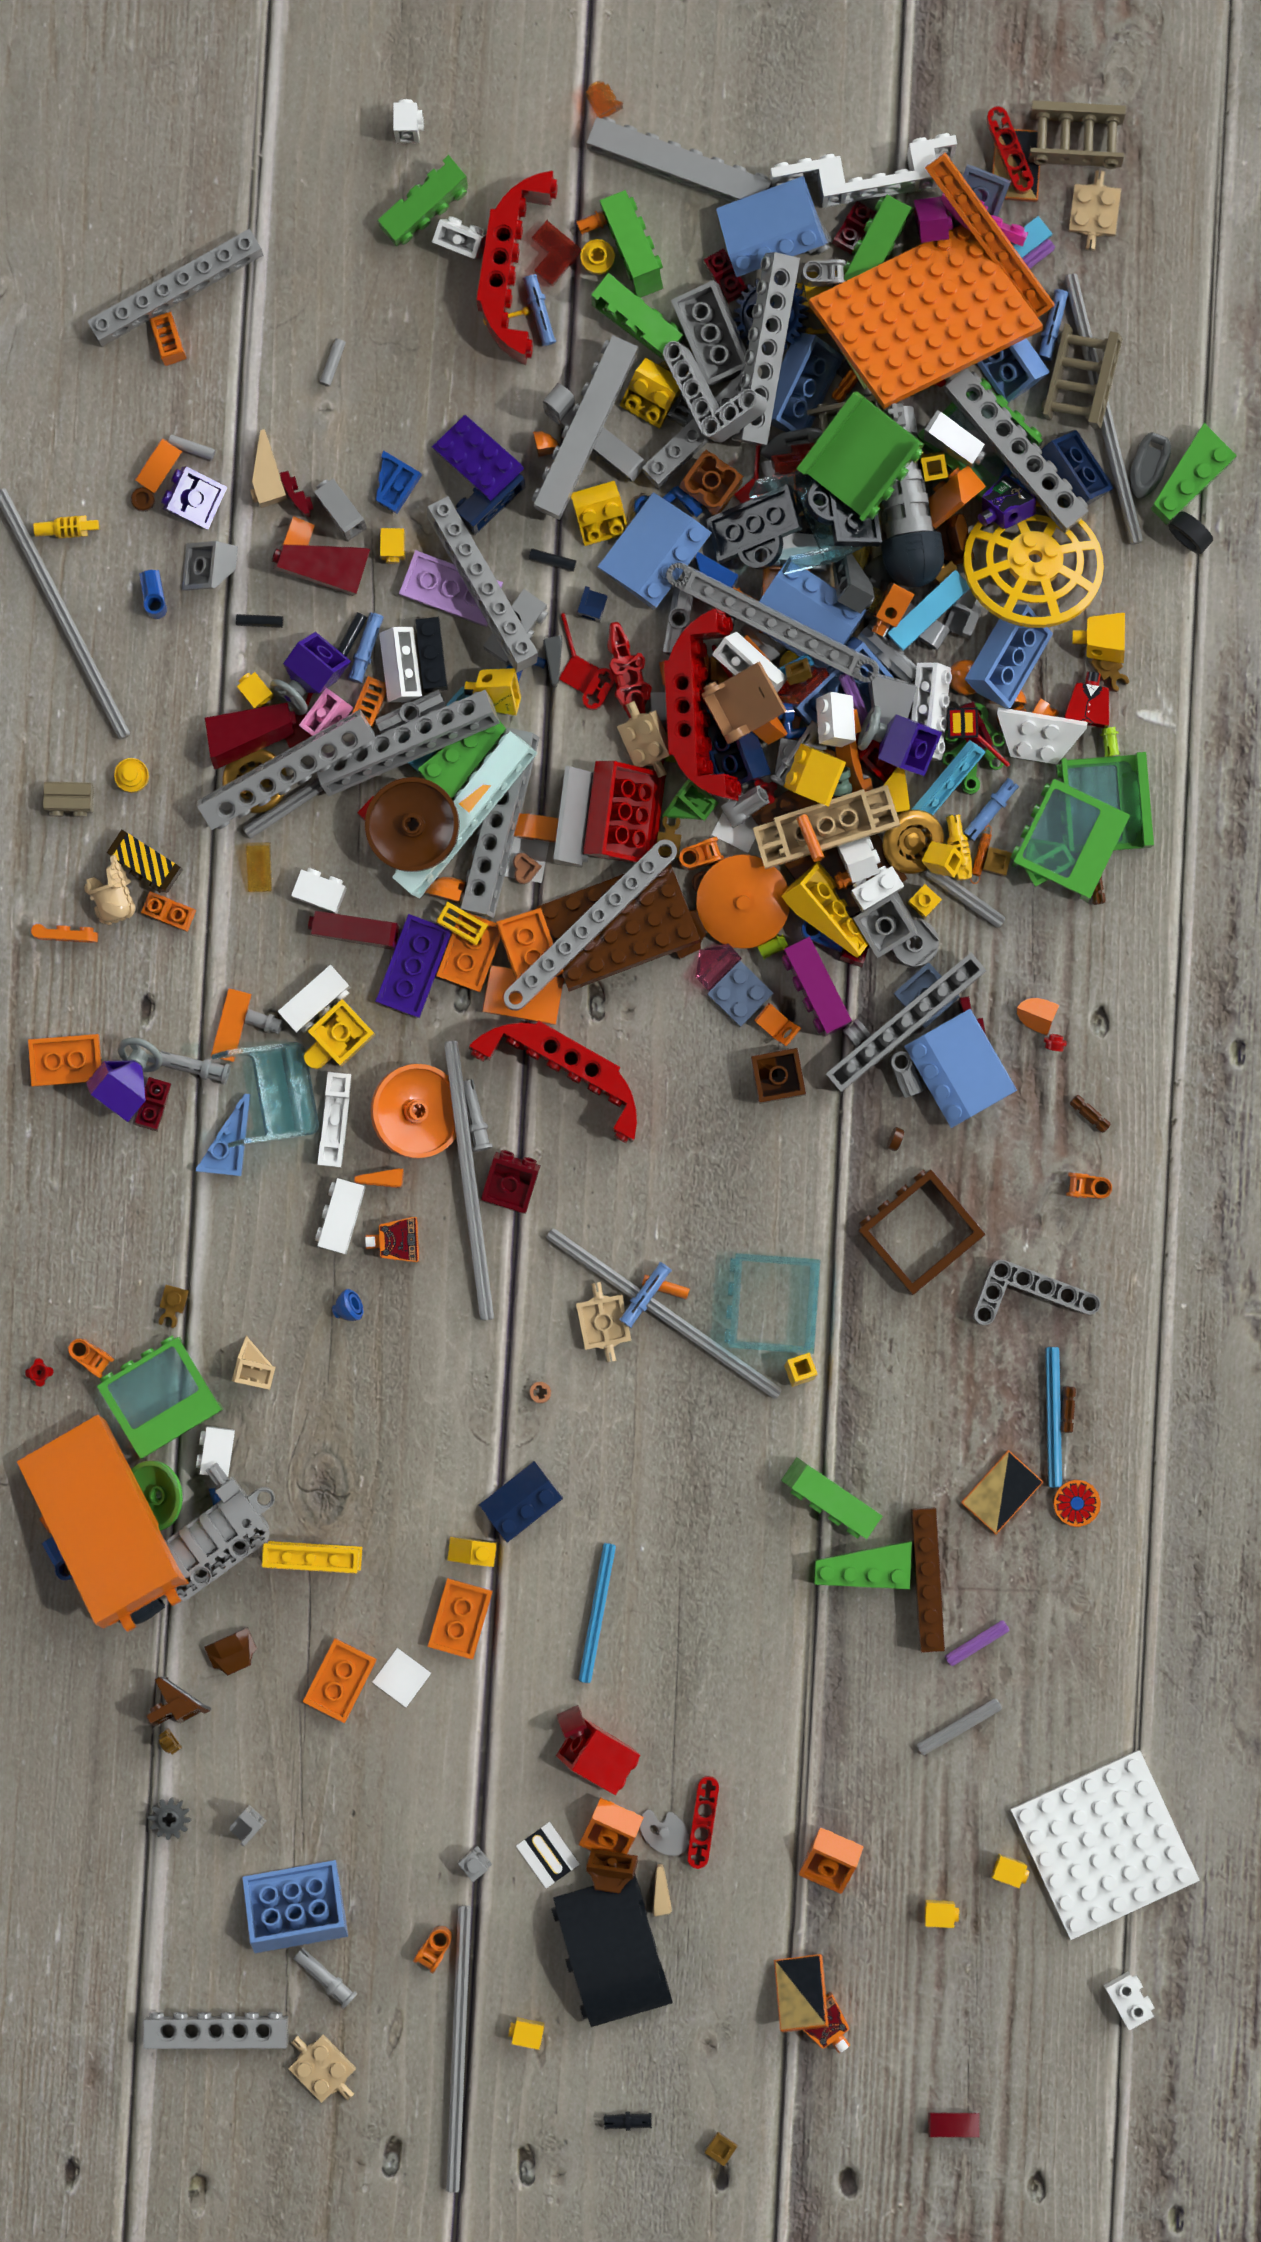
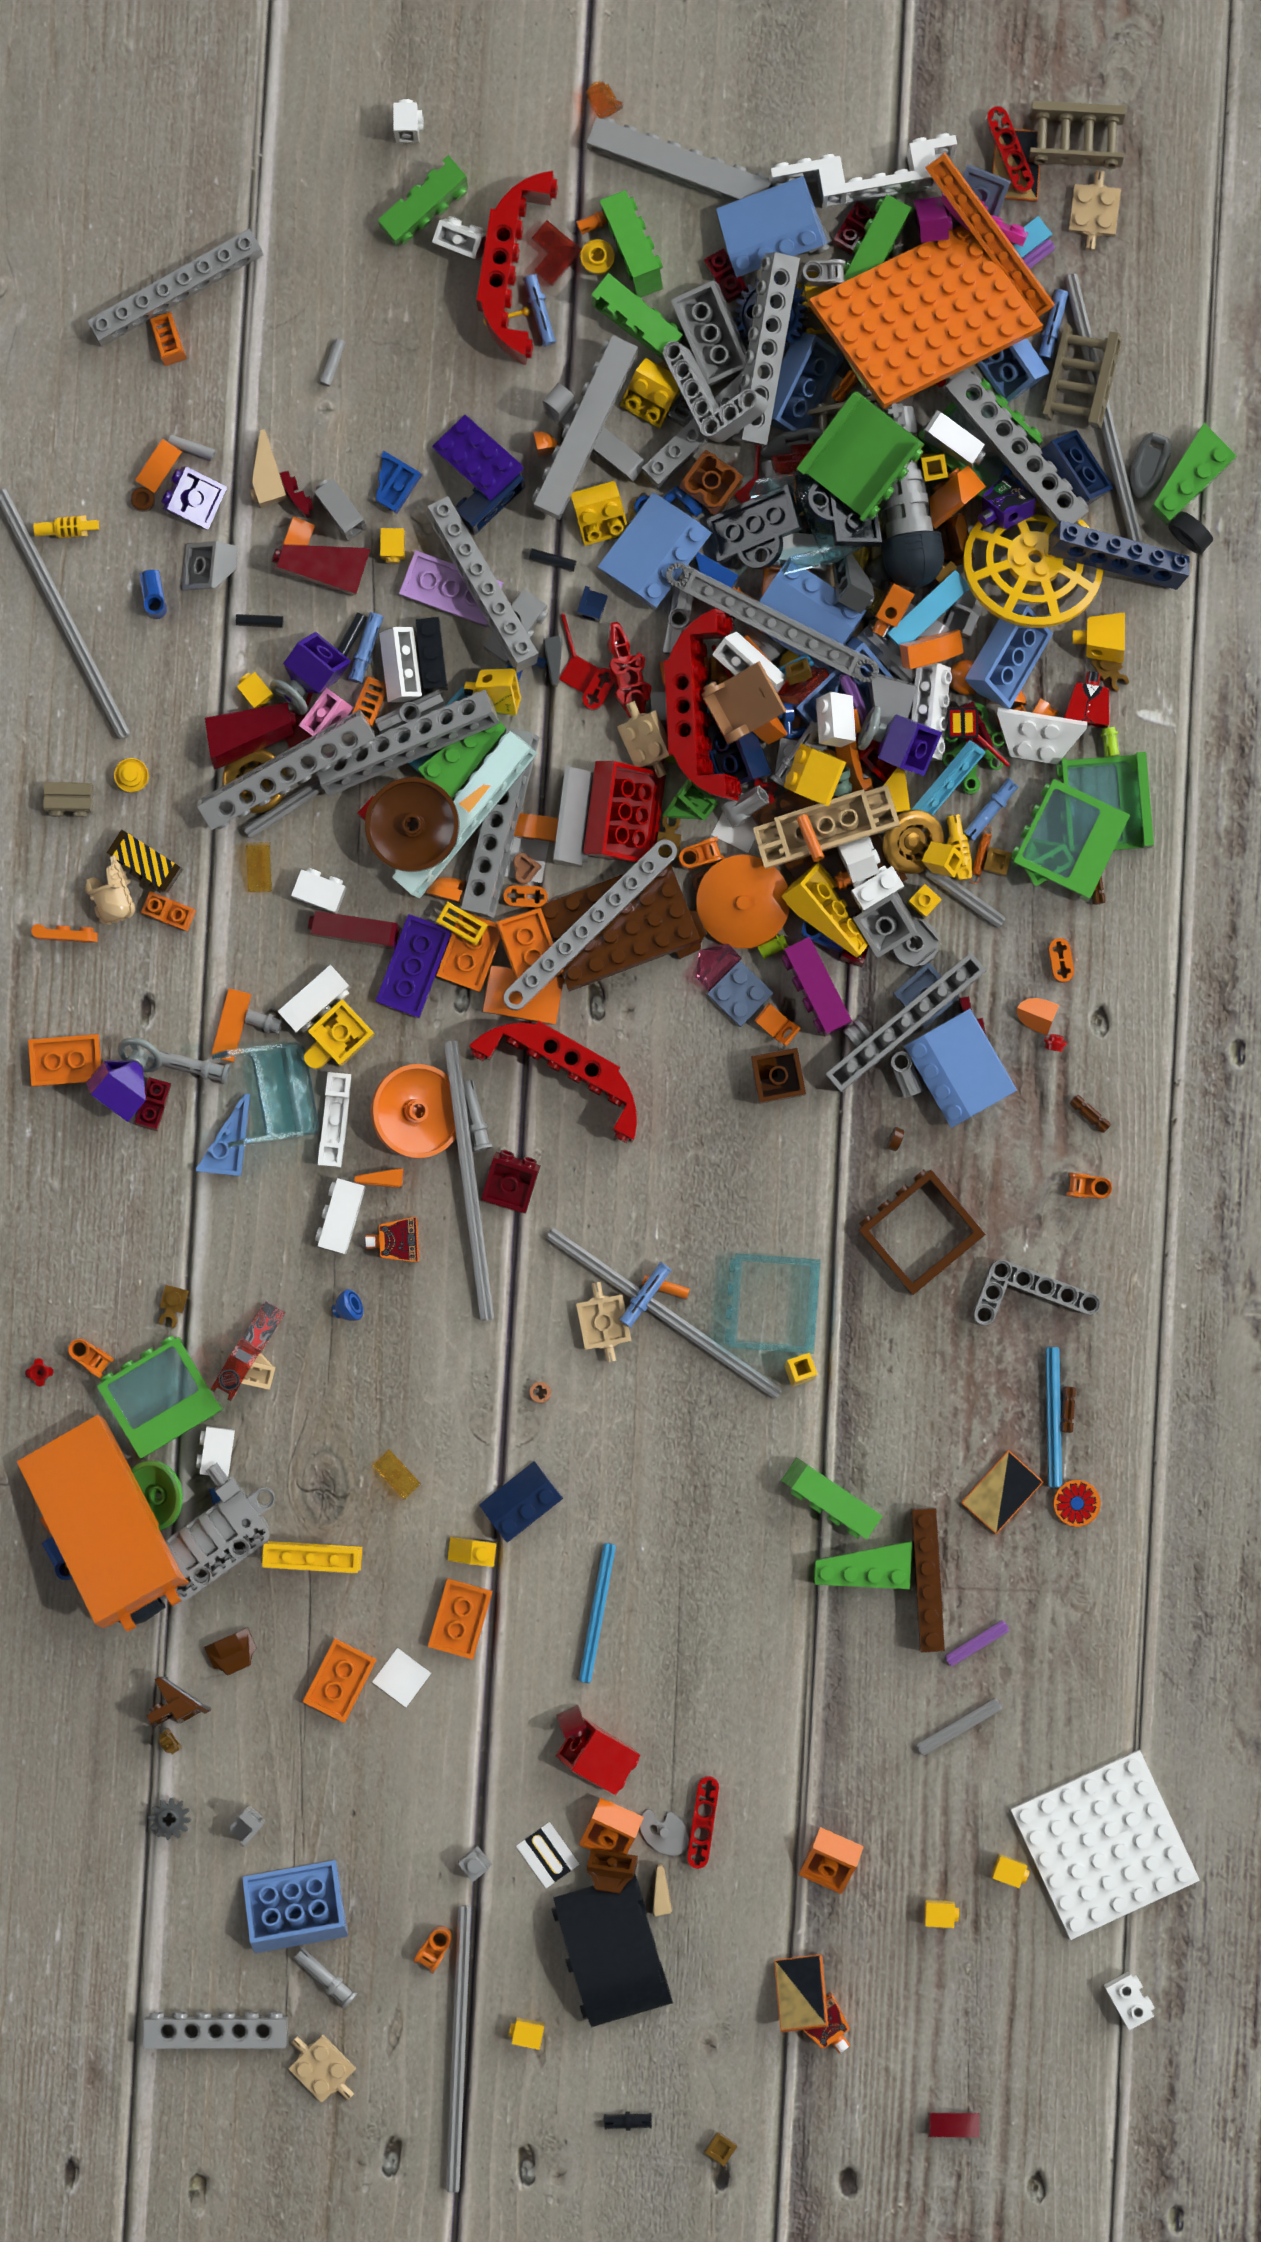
none -> piece [211,1301,285,1402]
none -> clear yellow slope [372,1449,422,1500]
none -> orange beam [503,885,548,908]
none -> orange slope [899,629,964,669]
none -> dark blue brick [1048,520,1190,590]
none -> orange beam [1048,938,1074,983]

